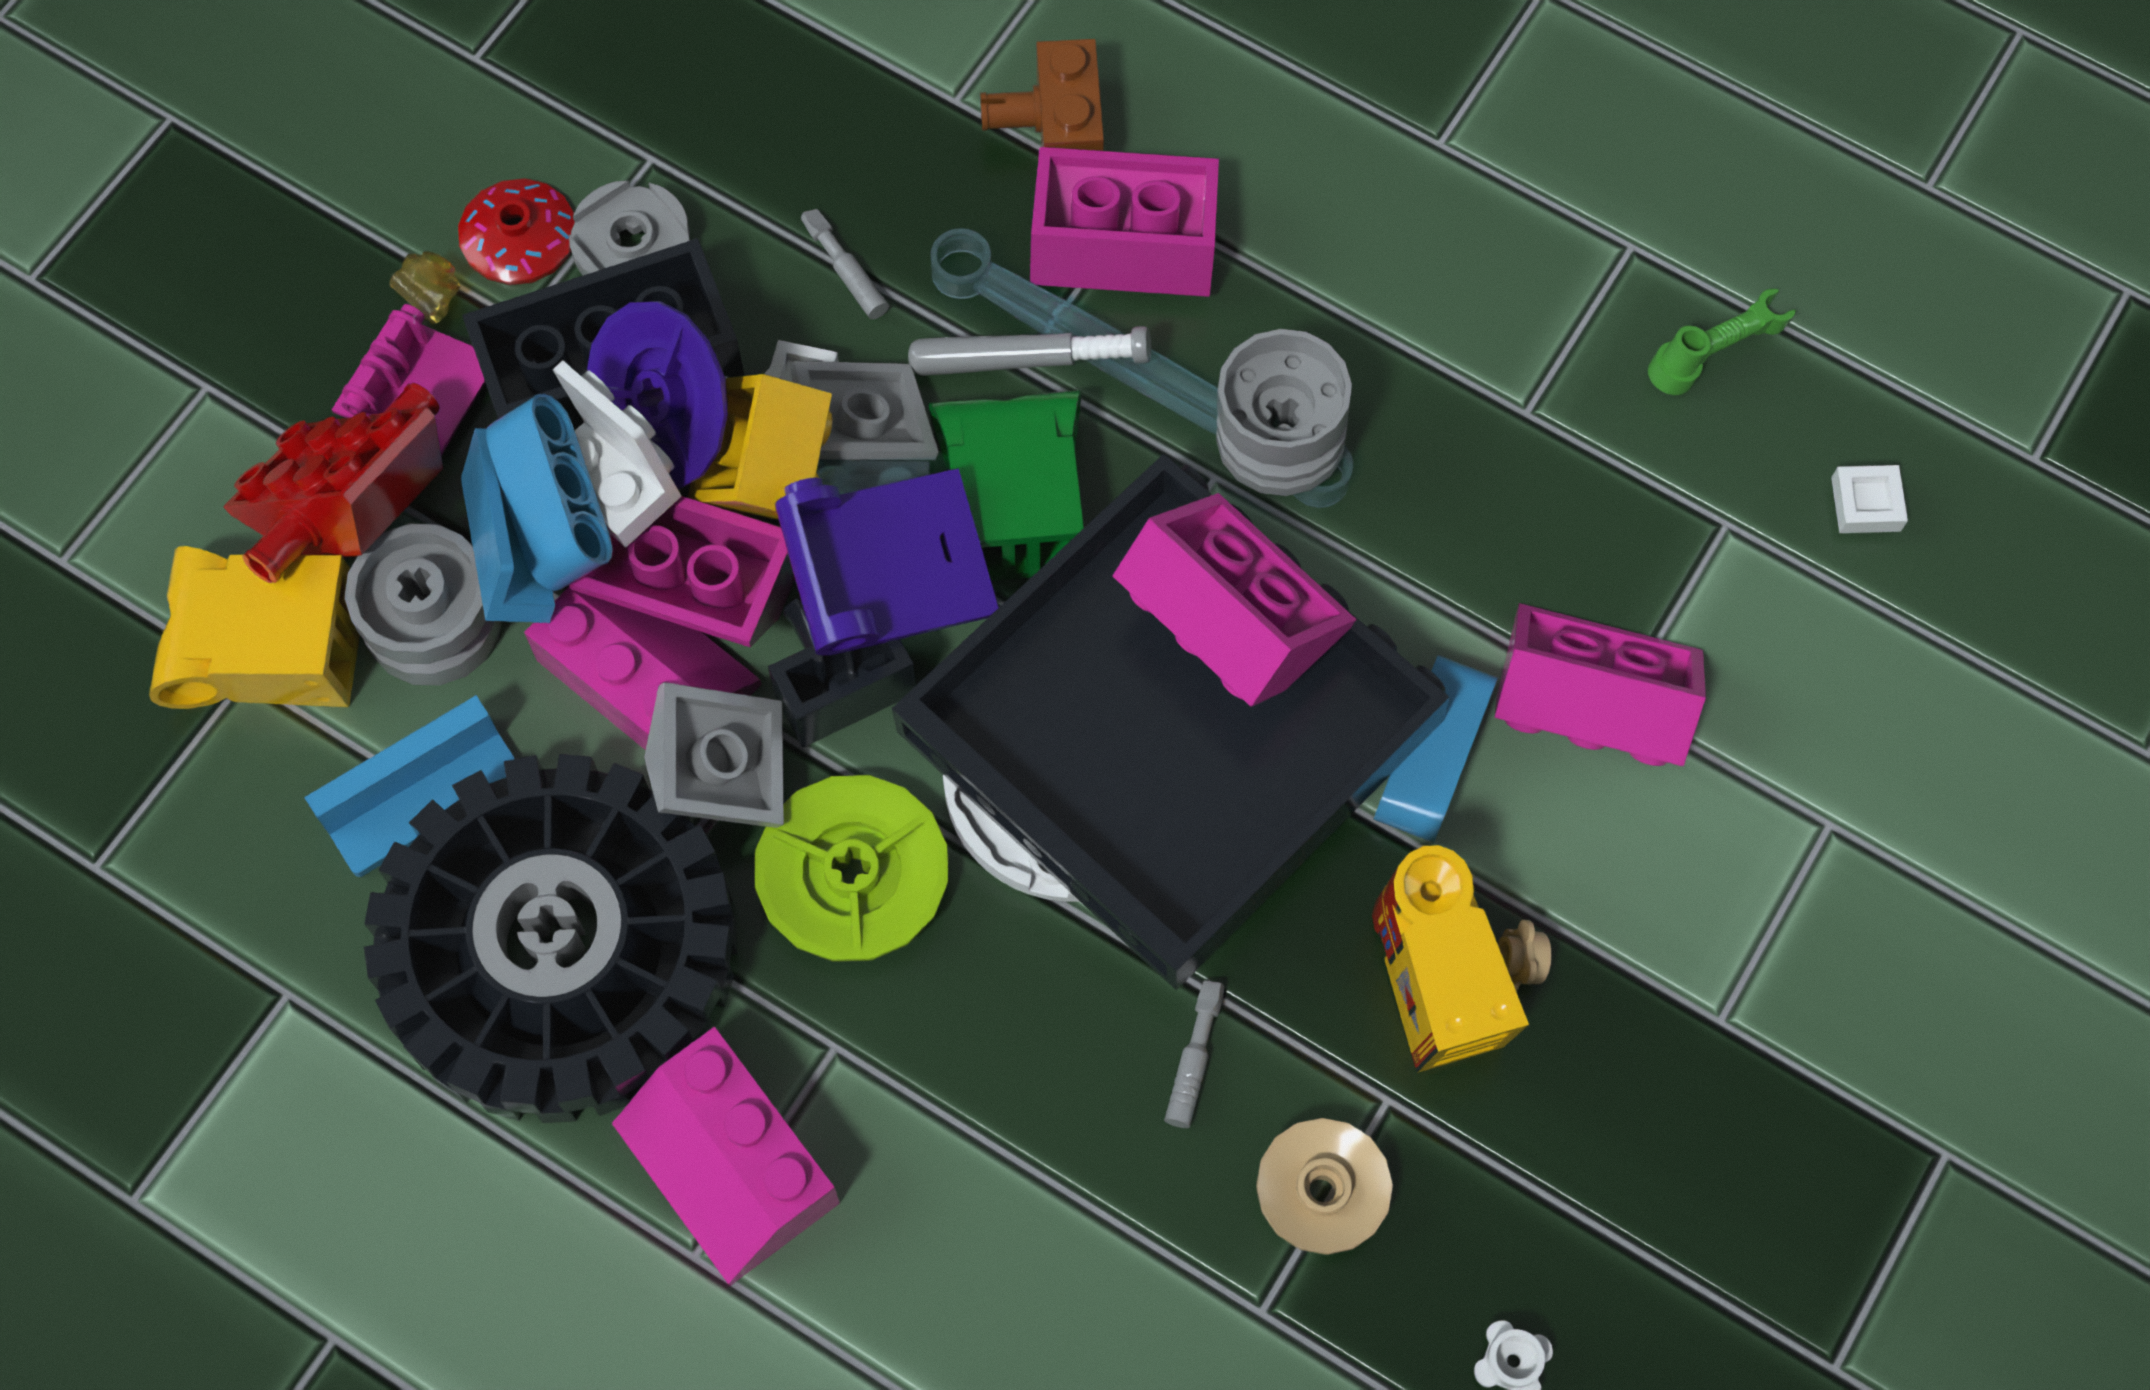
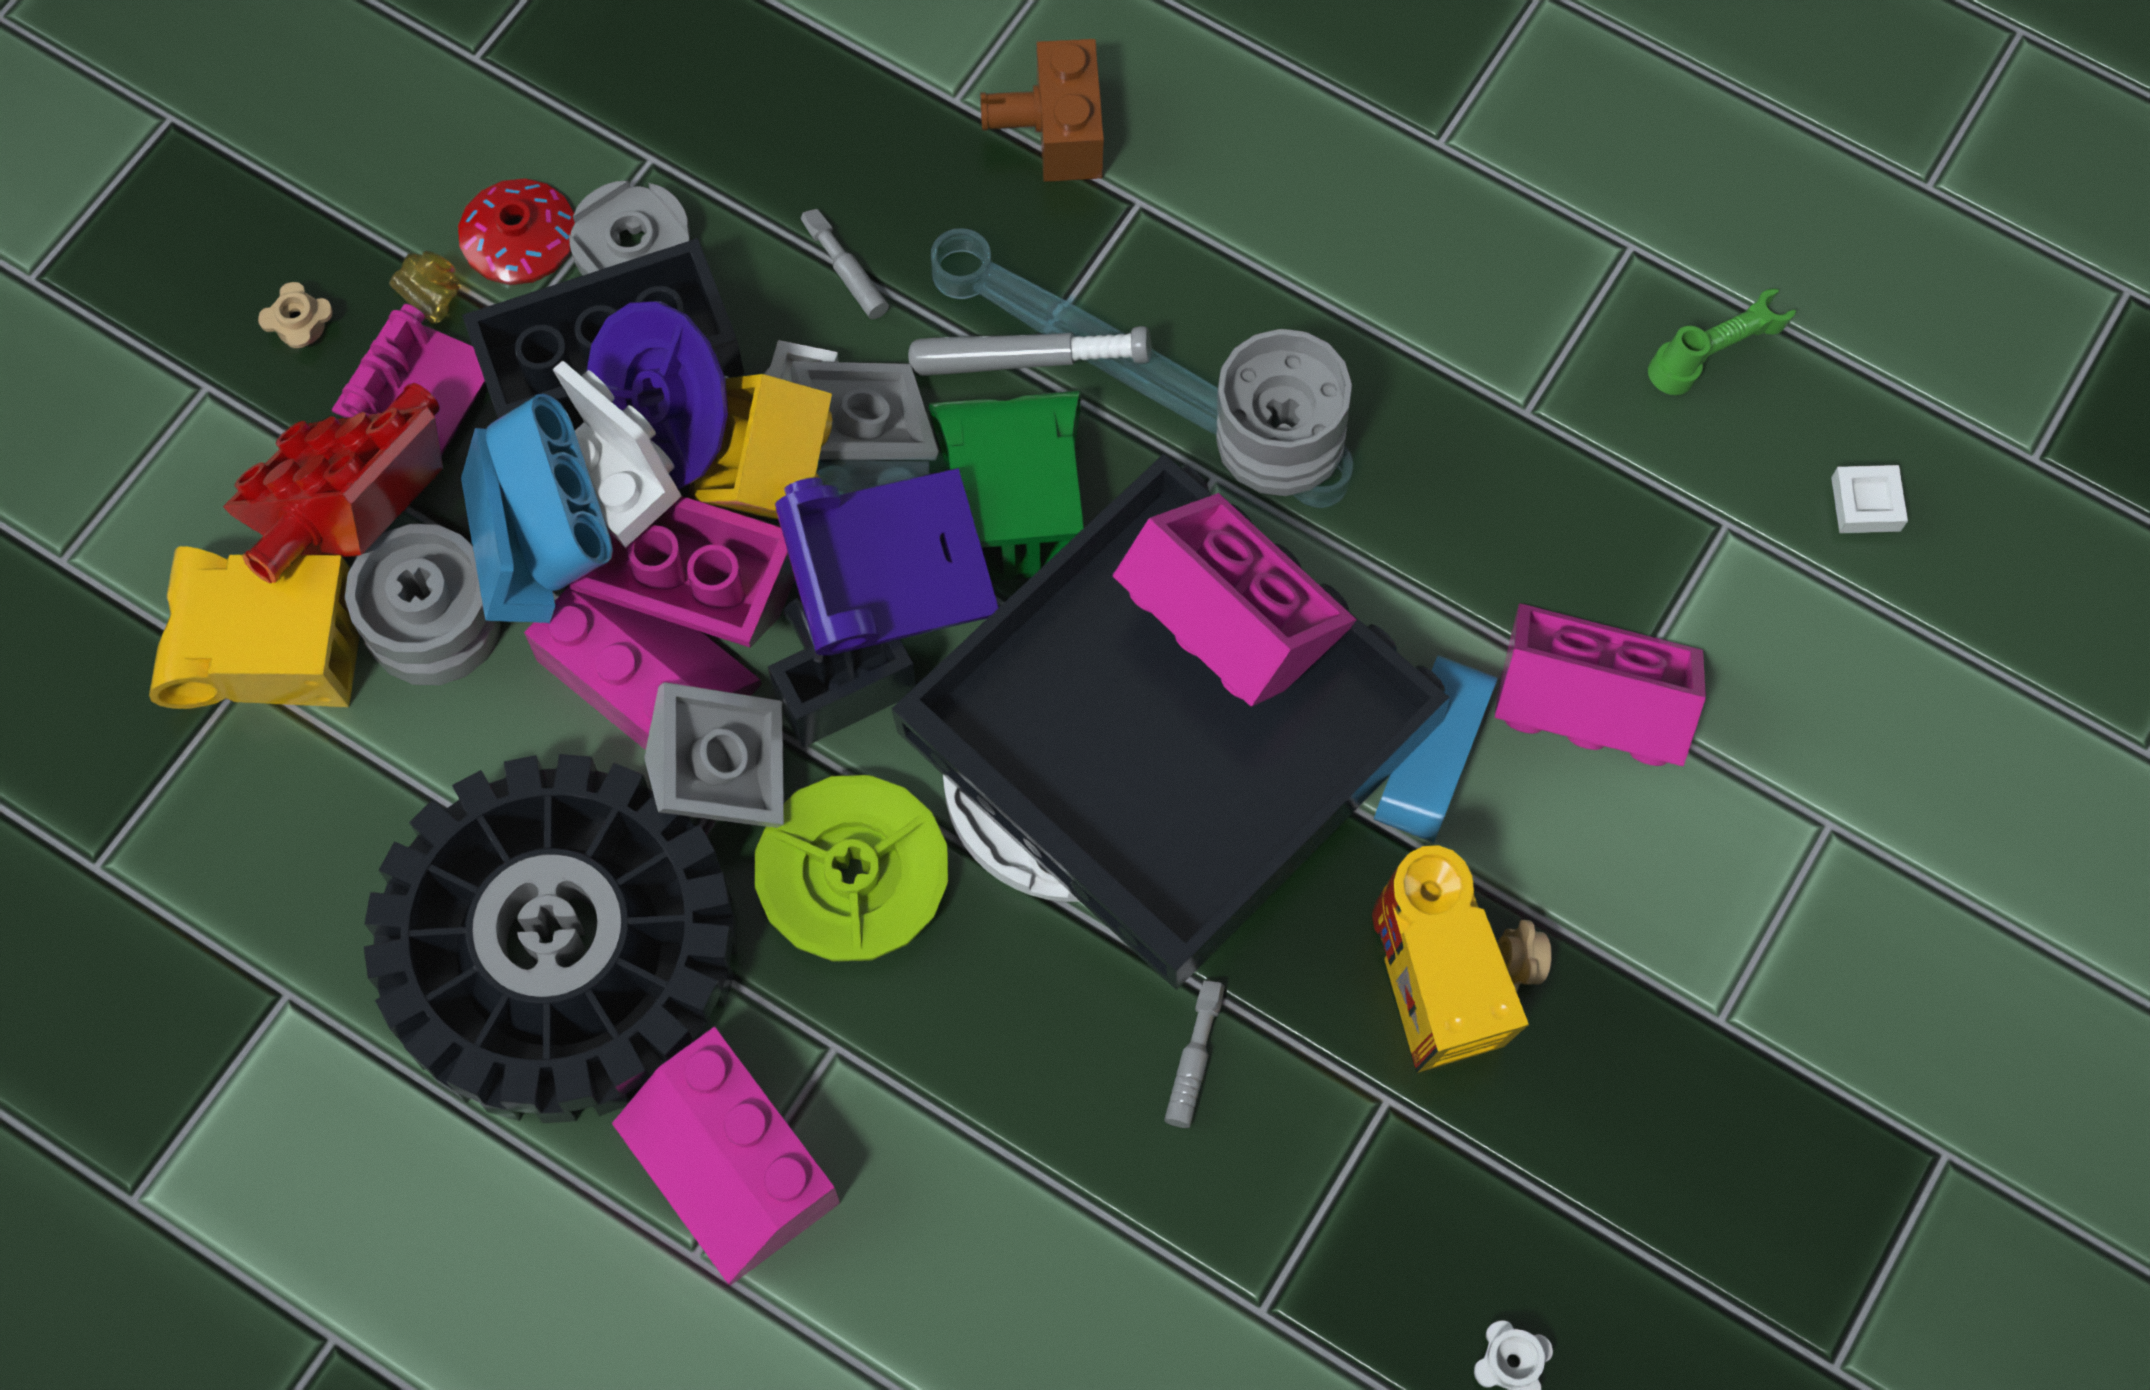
dark azure panel [304,695,515,877] -> none
dark pink slope [1030,147,1219,297] -> none
tan dish [1256,1118,1393,1255] -> none
none -> tan plate [258,282,333,348]

